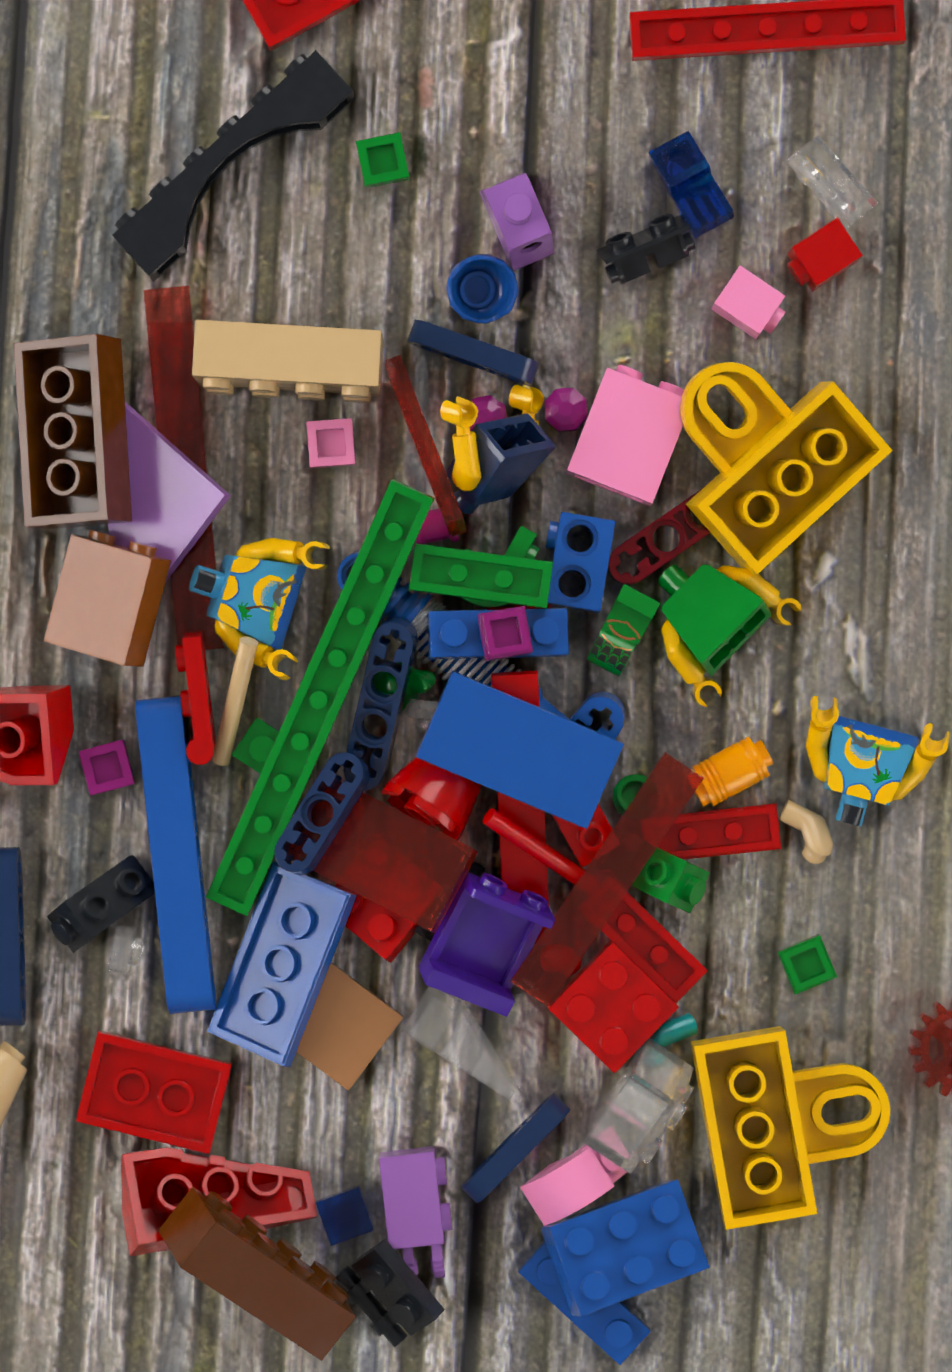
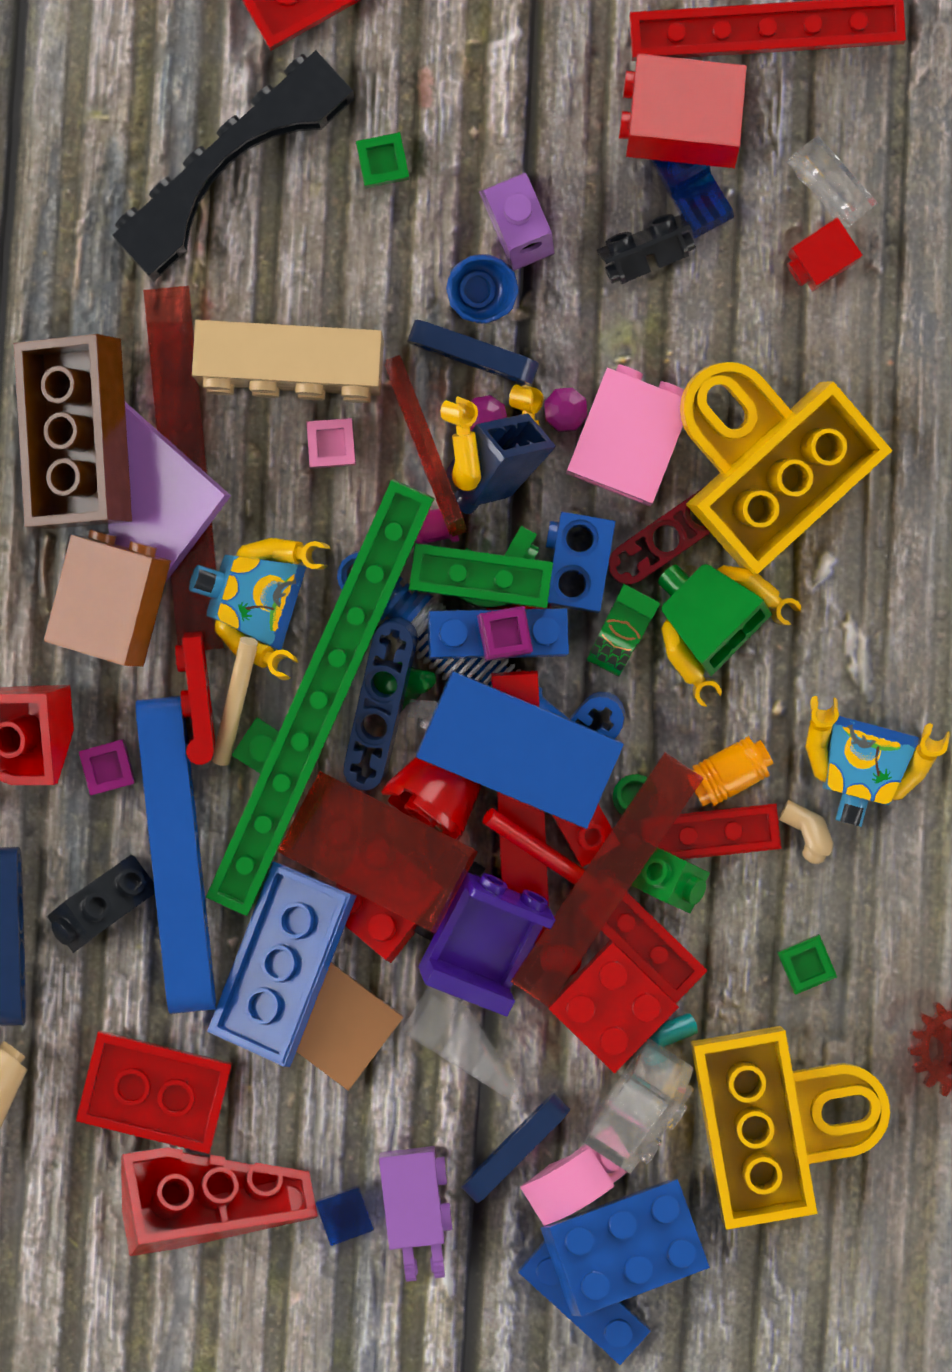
clear plate [107,923,144,975] -> none
reddish brown brick [158,1186,356,1361] -> none
dark blue beam [275,752,370,875] -> none
black plate [335,1239,445,1347] -> none
bright pink brick [711,265,786,339] -> none
none -> brick [619,54,747,169]

